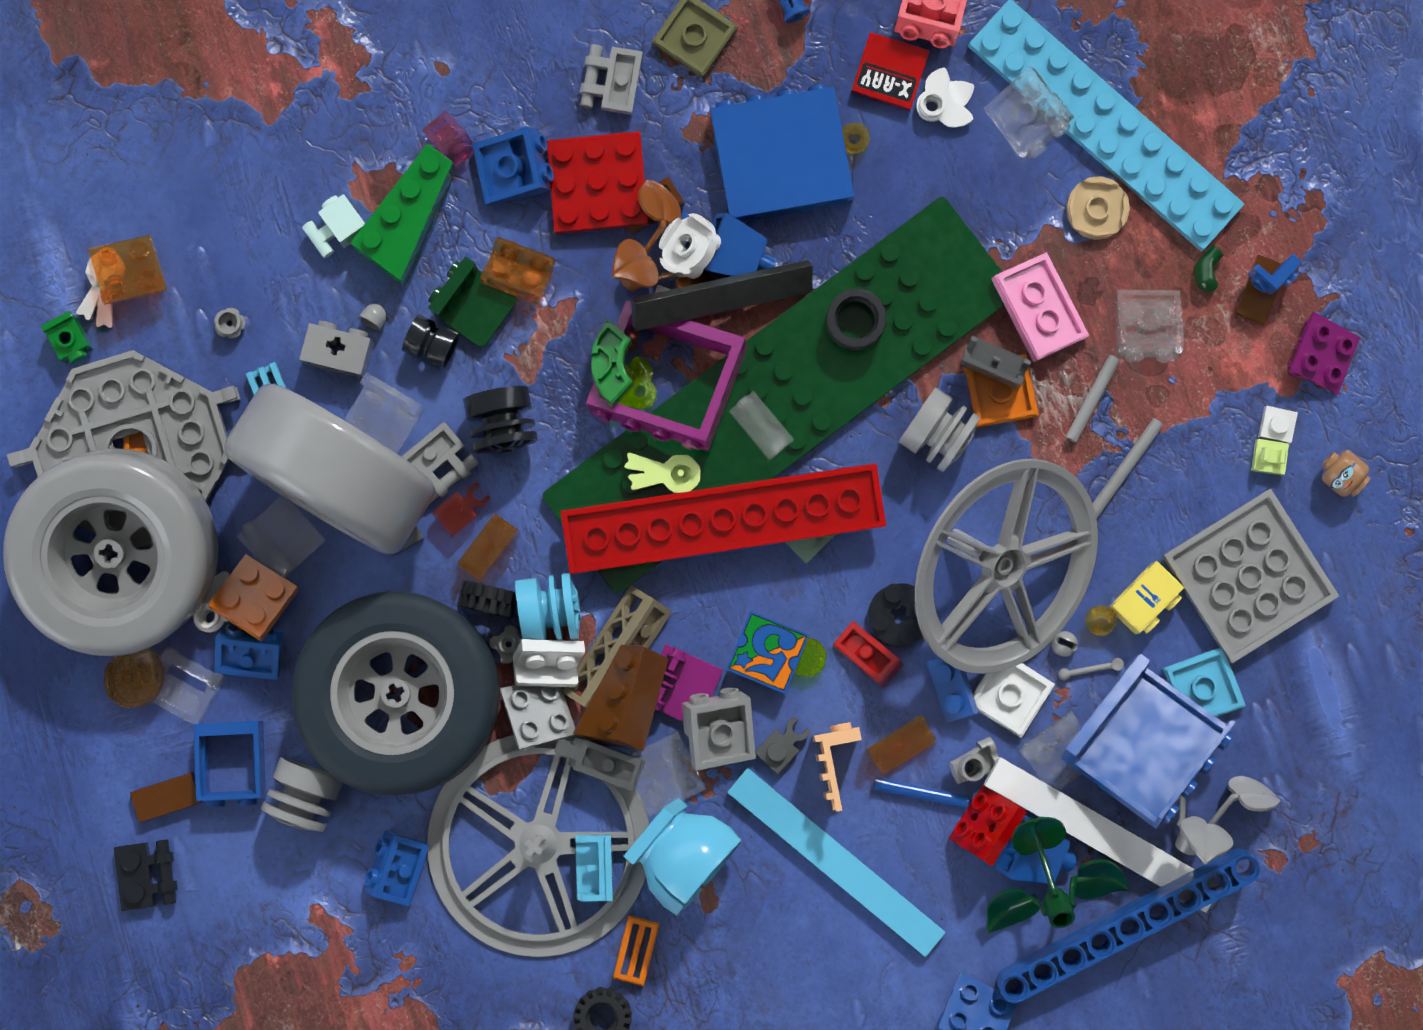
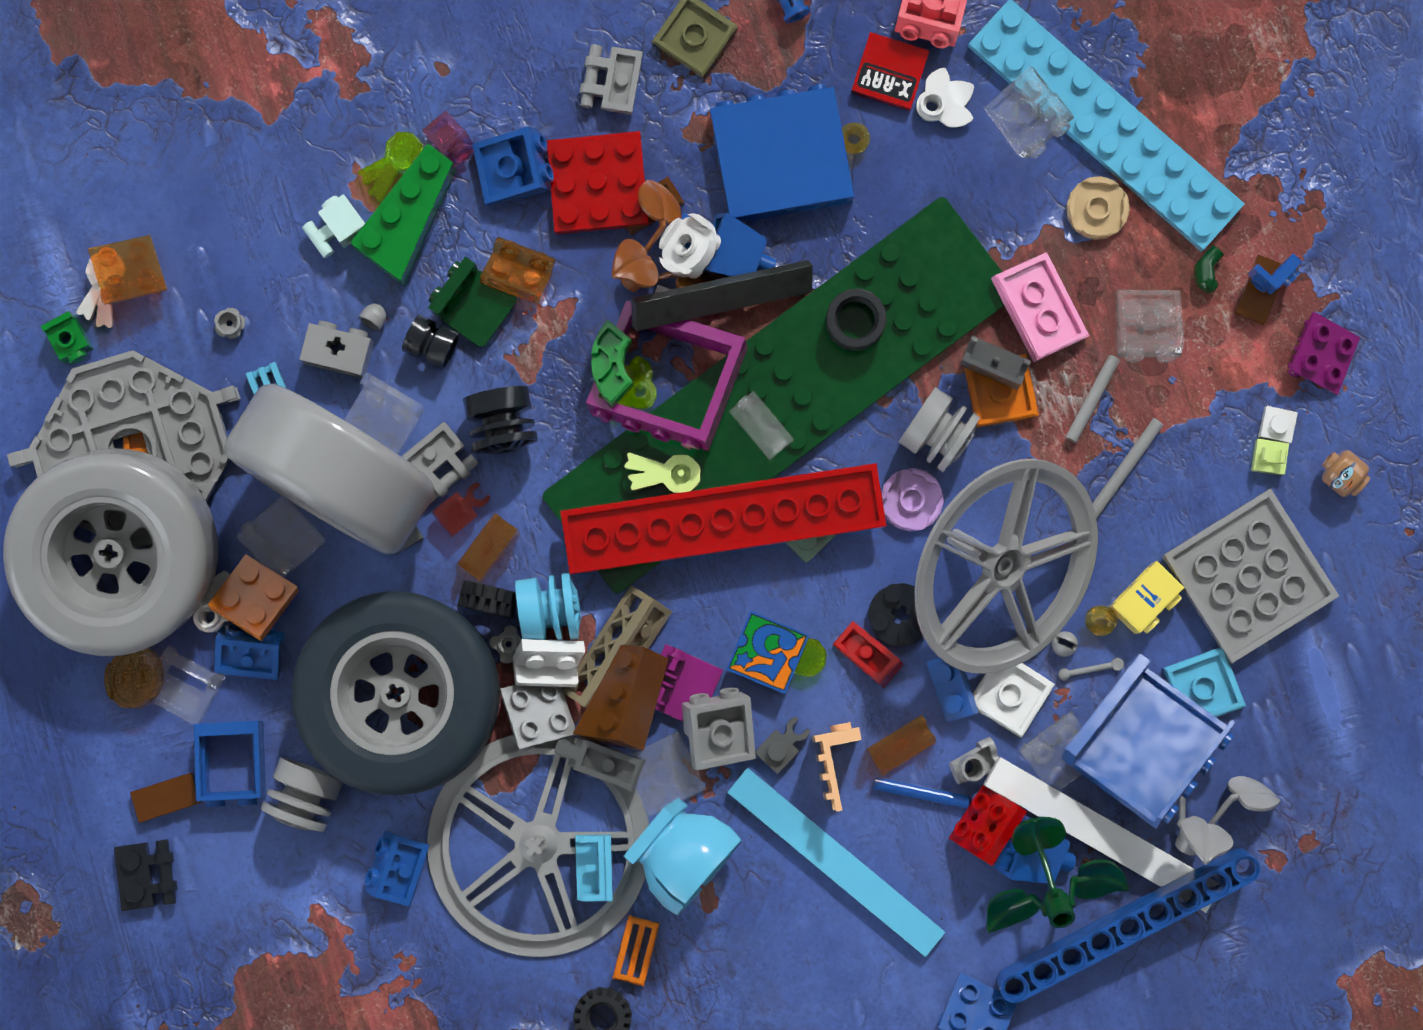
none -> clear neon green piece [358,132,423,202]
none -> lavender tile [881,468,944,532]

